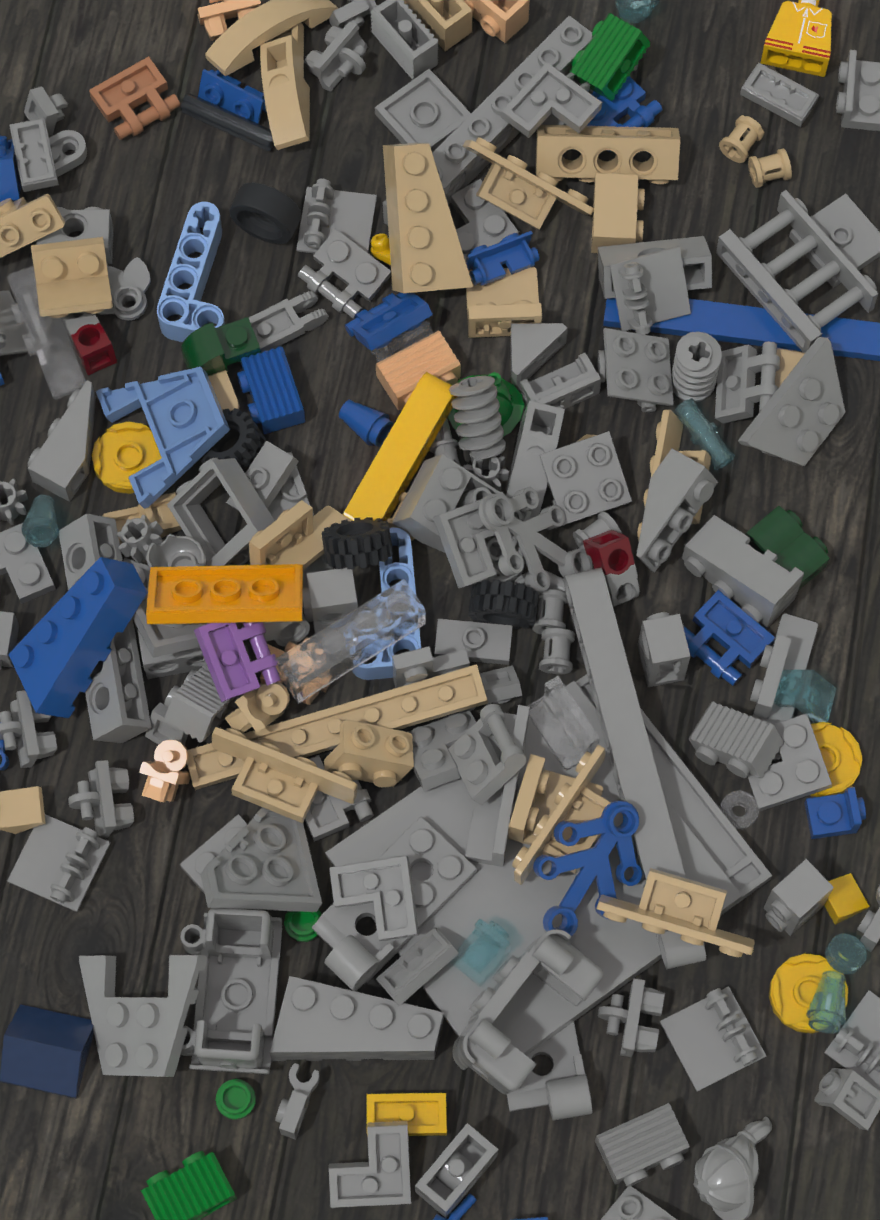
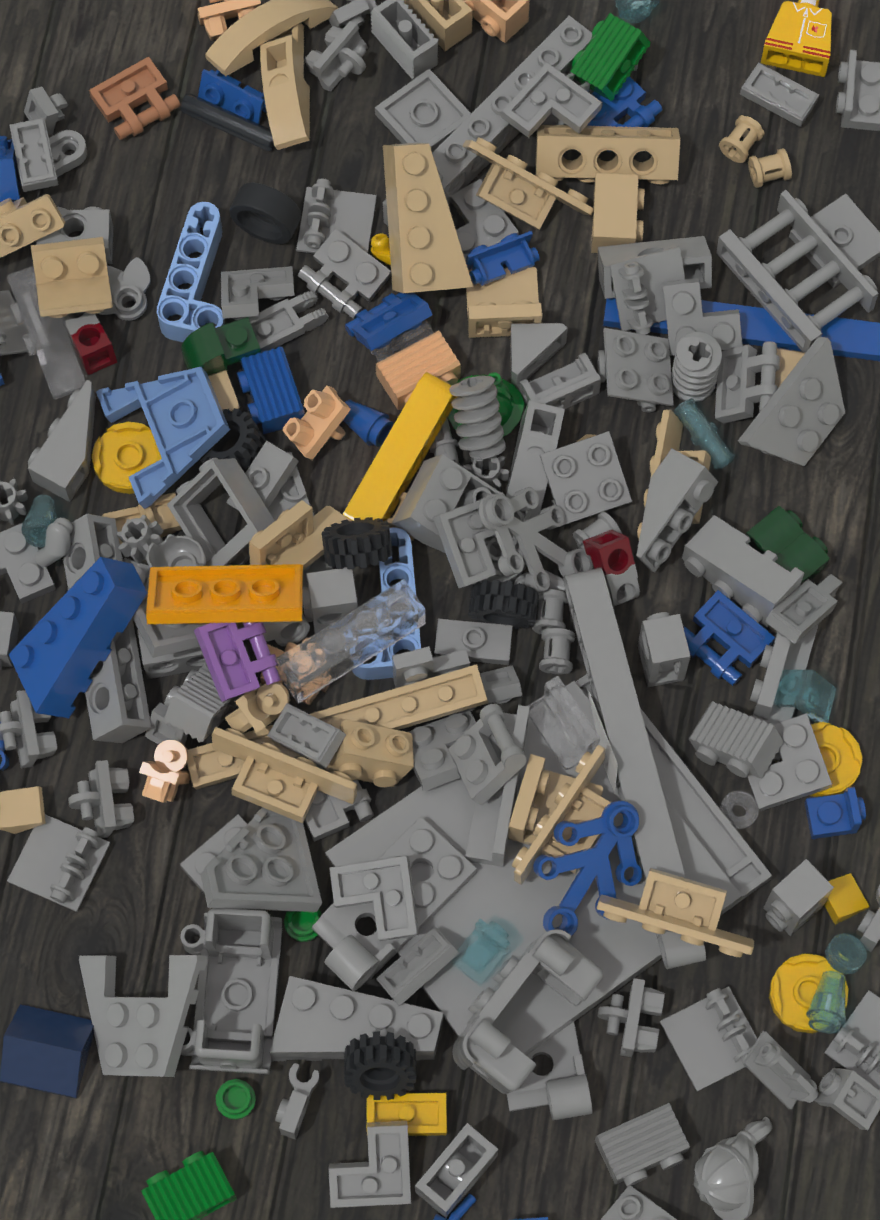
none -> light grey arm [35,517,73,567]
none -> light grey plate [221,266,294,320]
none -> light grey plate [267,704,346,768]
none -> light nougat hips [283,385,351,460]
none -> black tyre [344,1031,416,1100]
none -> white sticker [588,692,618,794]
none -> light grey plate [663,278,743,356]
none -> light grey hinge [743,1031,818,1109]
none -> light grey hinge [765,574,843,644]

